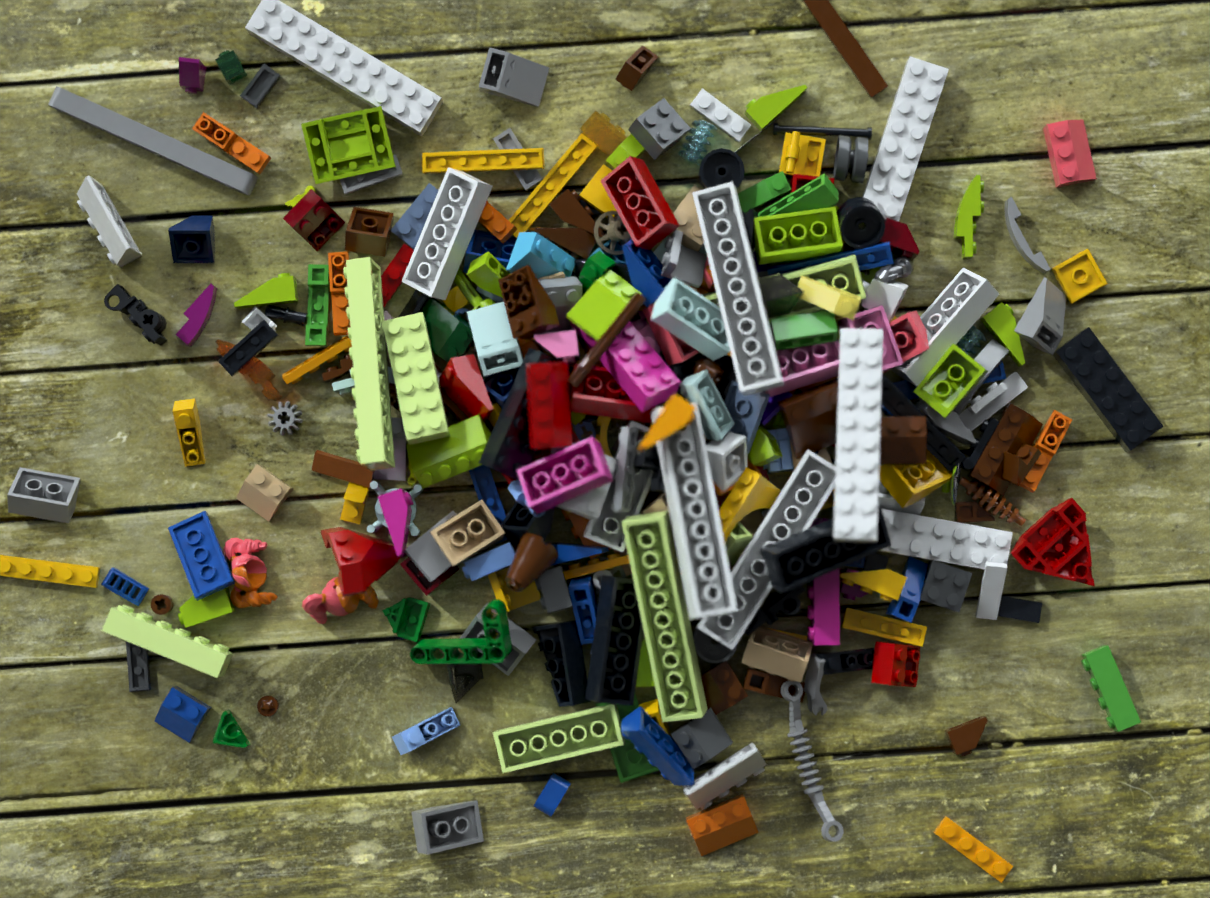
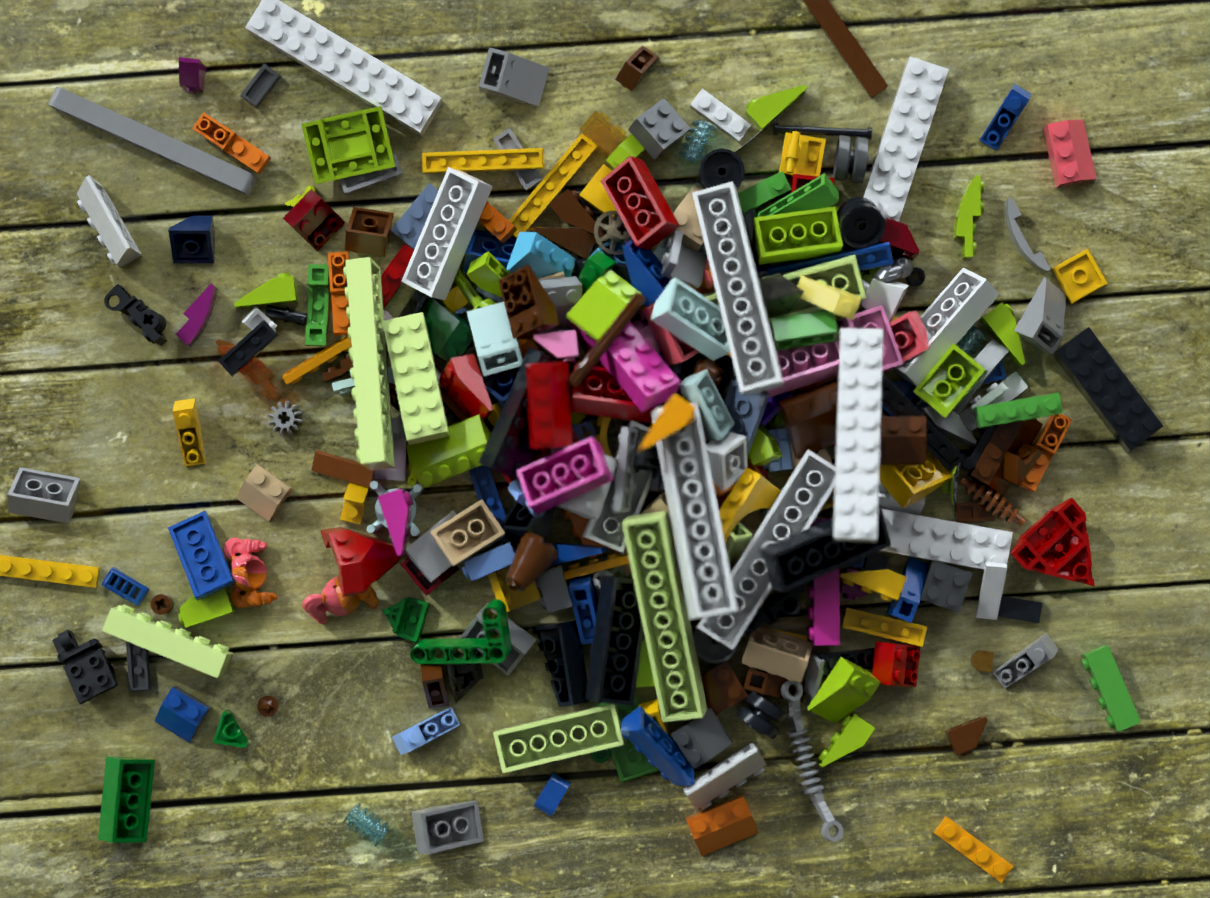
clear green brick [215,50,248,85] -> none
none -> black plate [52,630,118,704]
none -> green slope [98,756,155,843]
none -> clear light blue piece [342,803,388,847]
none -> reddish brown slope [421,664,449,709]
none -> green tile [590,748,611,763]
none -> black wheel [736,691,789,740]
none -> lime slope [807,657,881,723]
none -> lime slope [818,713,875,767]
none -> black bush [906,267,926,287]
none -> pearl gold tile [971,650,994,673]
none -> bright green brick [973,393,1063,429]
none -> blue slope [980,84,1032,151]
none -> light grey slope [992,633,1059,689]

